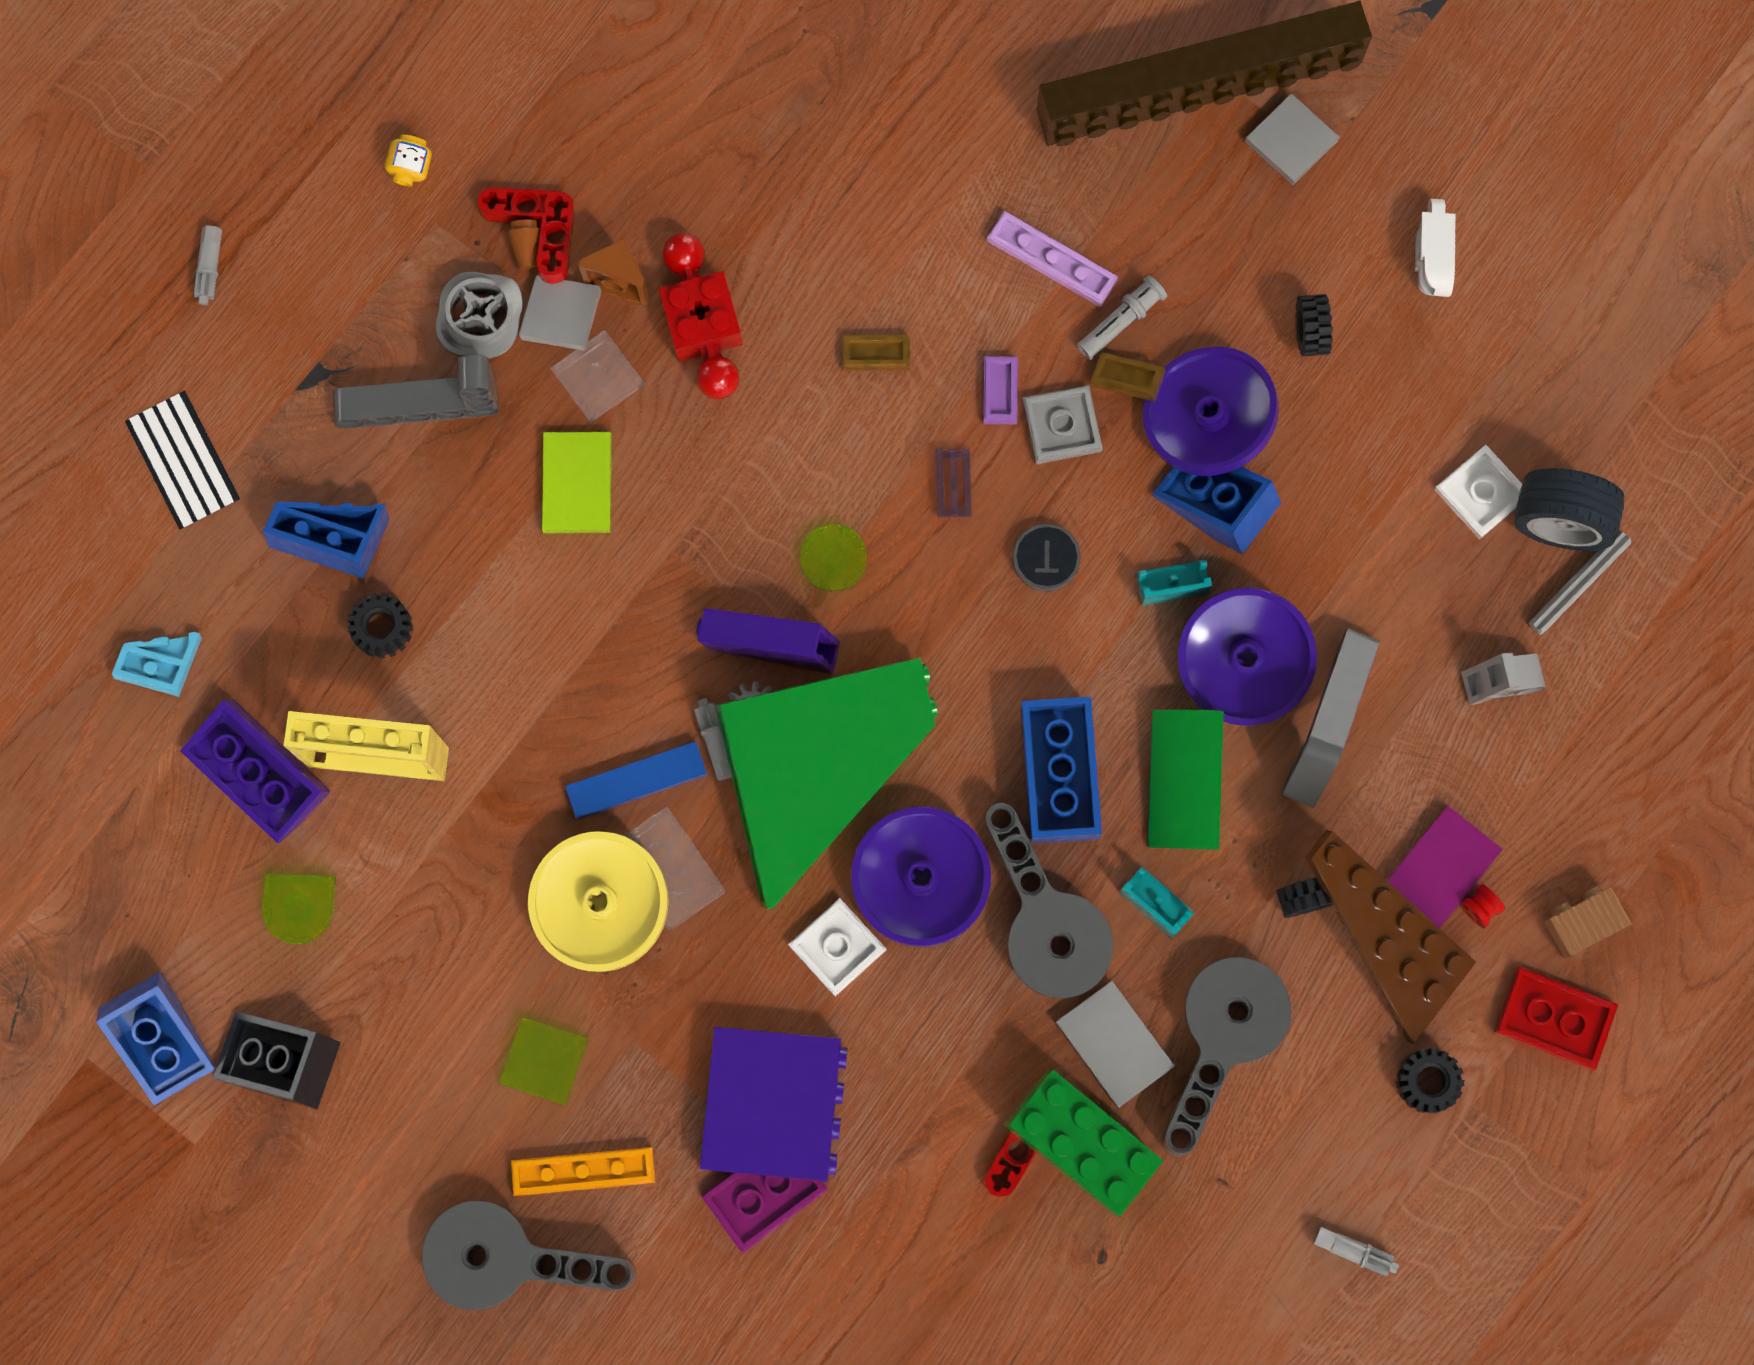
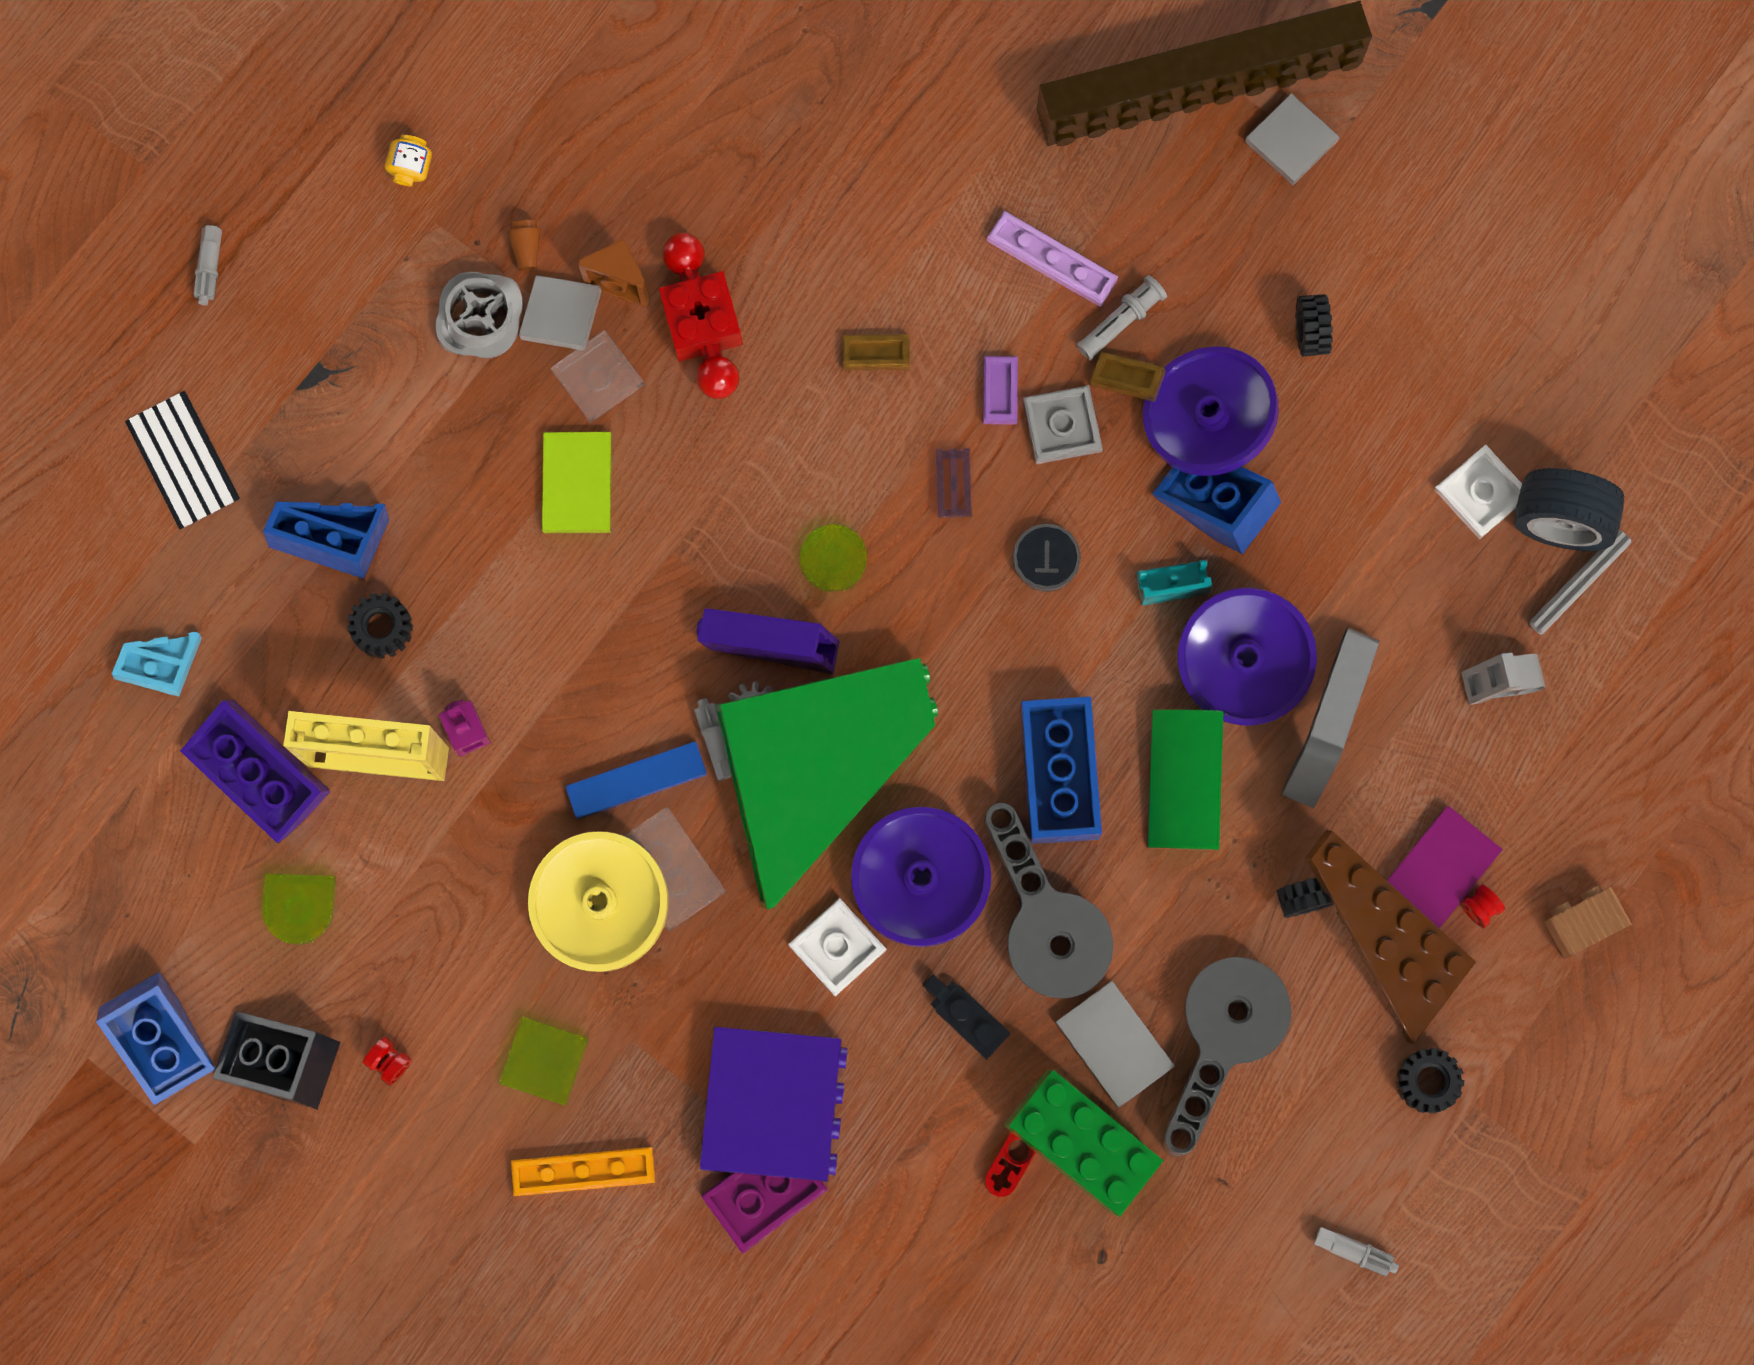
dark grey beam [333,355,499,429] -> none
dark grey beam [422,1201,637,1310] -> none
red beam [477,187,575,284] -> none
teal hinge [1119,867,1195,939] -> none
white piece [1415,198,1455,297] -> none
red tile [1494,966,1619,1071] -> none
none -> red wheel [362,1037,413,1086]
none -> magenta brick [439,699,491,757]
none -> black hinge [923,975,1010,1060]

